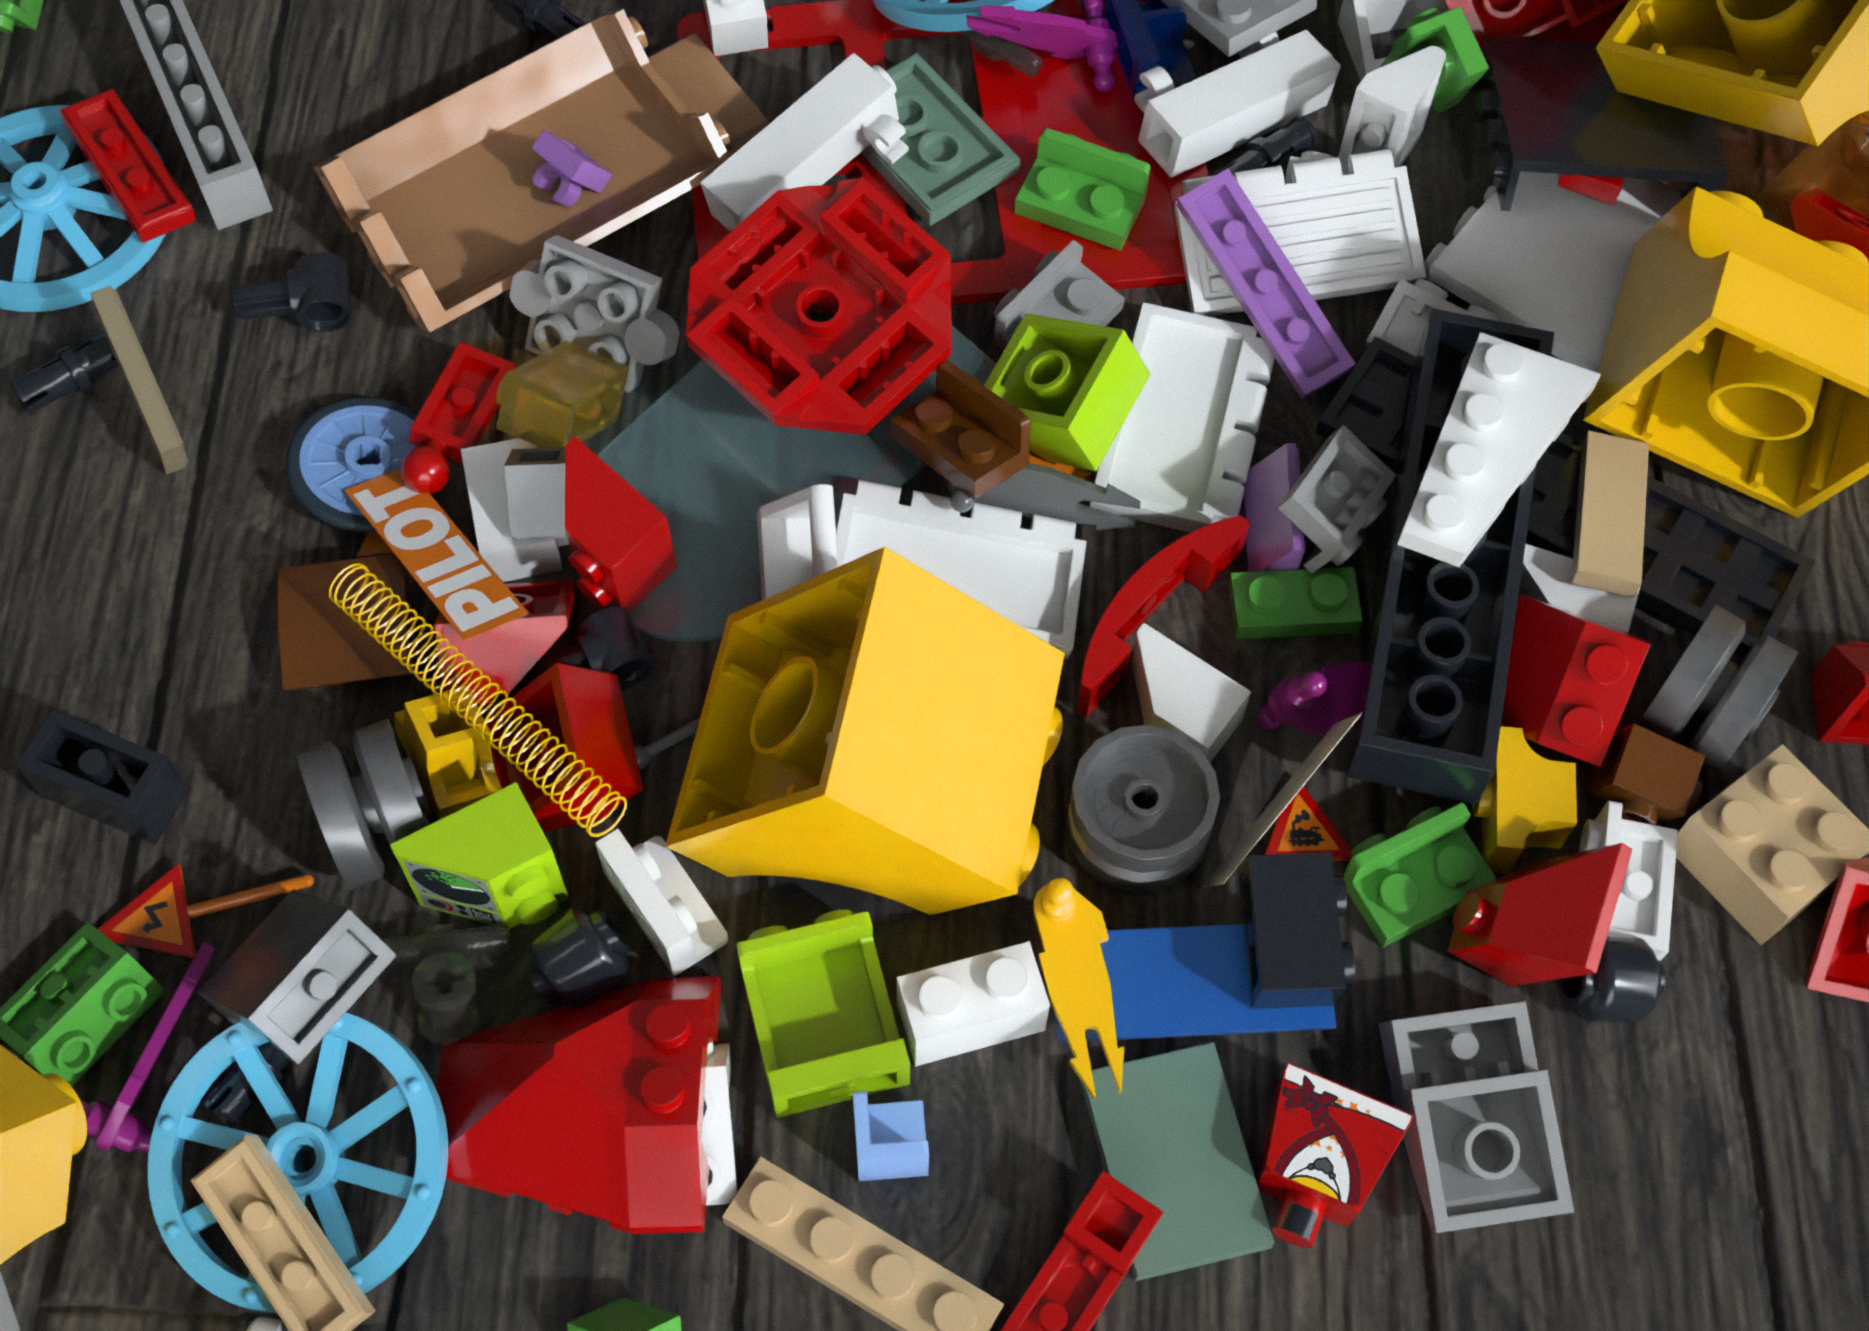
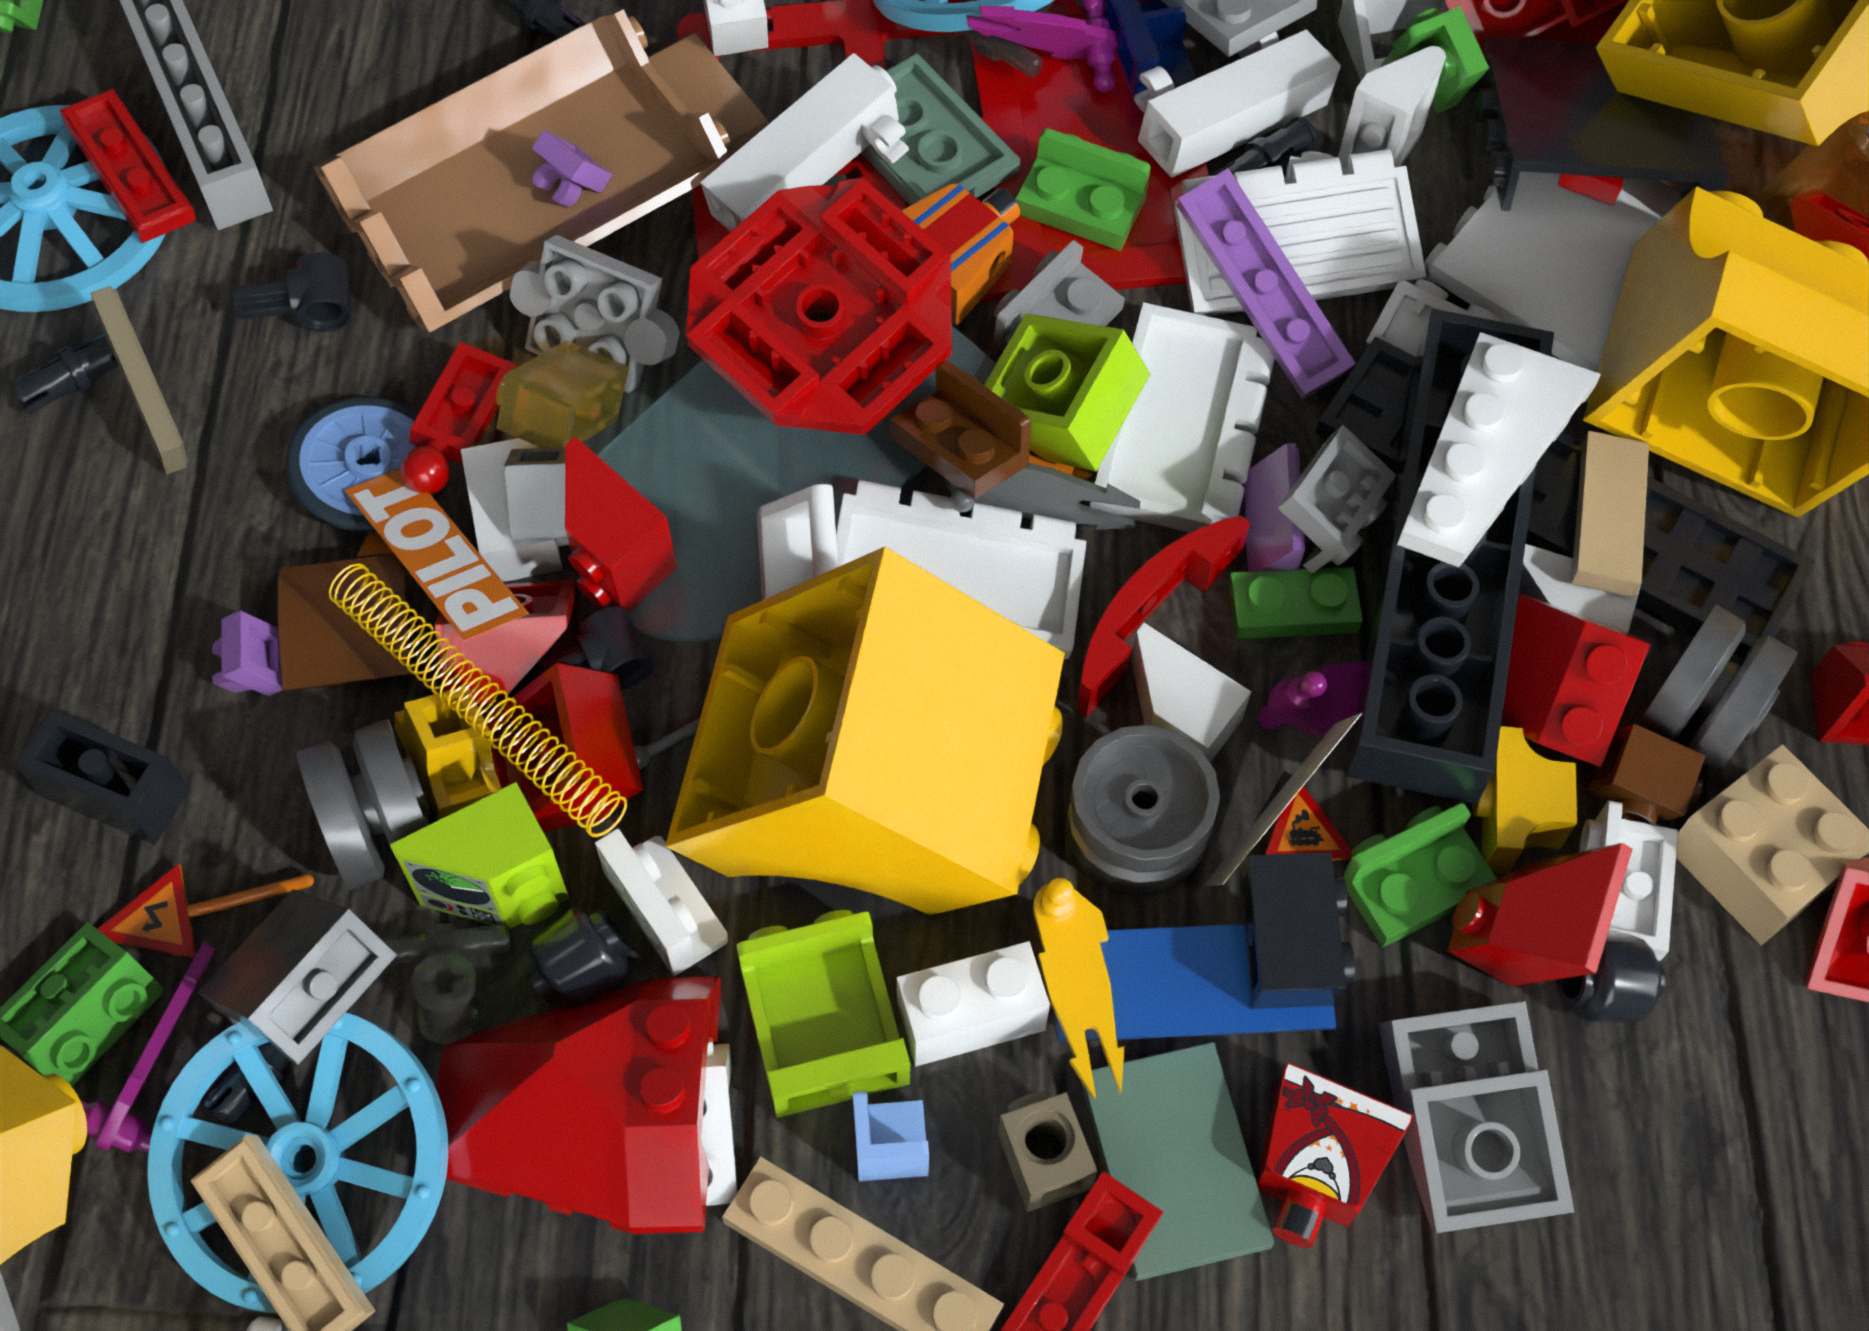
none -> medium lavender tile [212,610,283,696]
none -> torso [902,184,1020,326]
none -> dark tan brick [998,1092,1098,1212]

